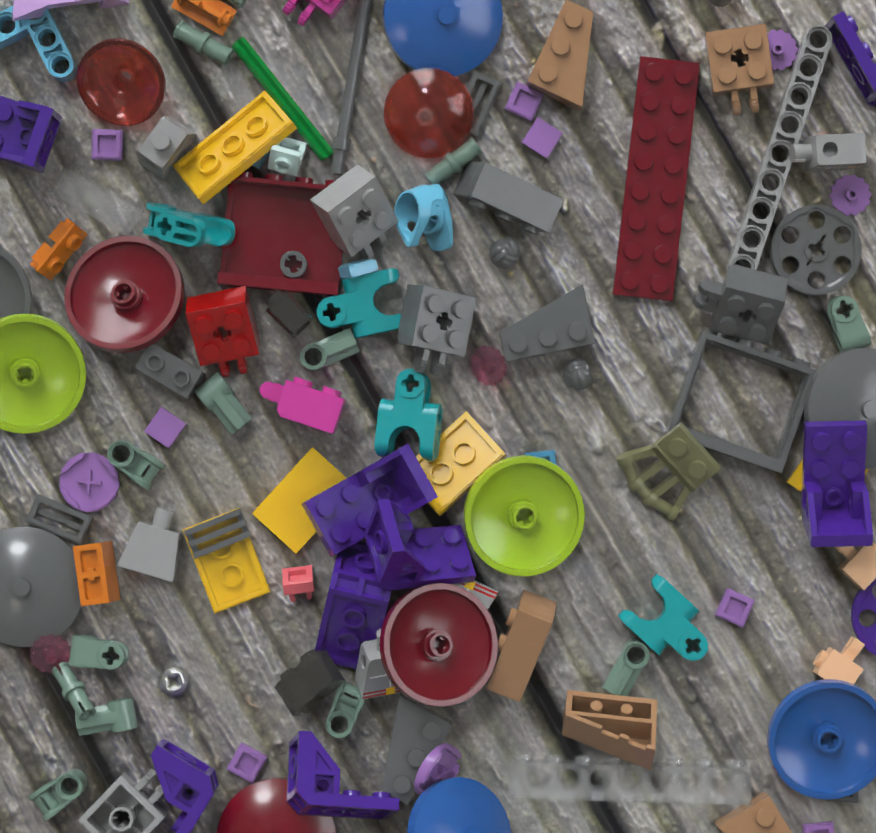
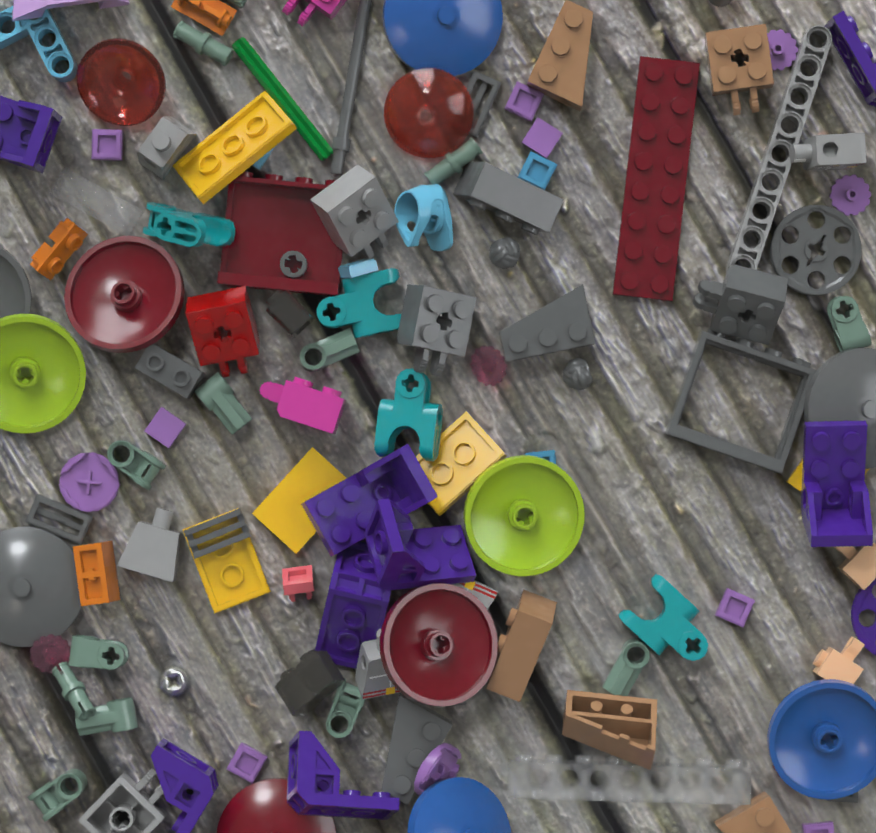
light aqua bracket [268,137,307,177] -> none
olive plate [616,422,721,522] -> none
none -> dark azure tile [517,151,557,190]

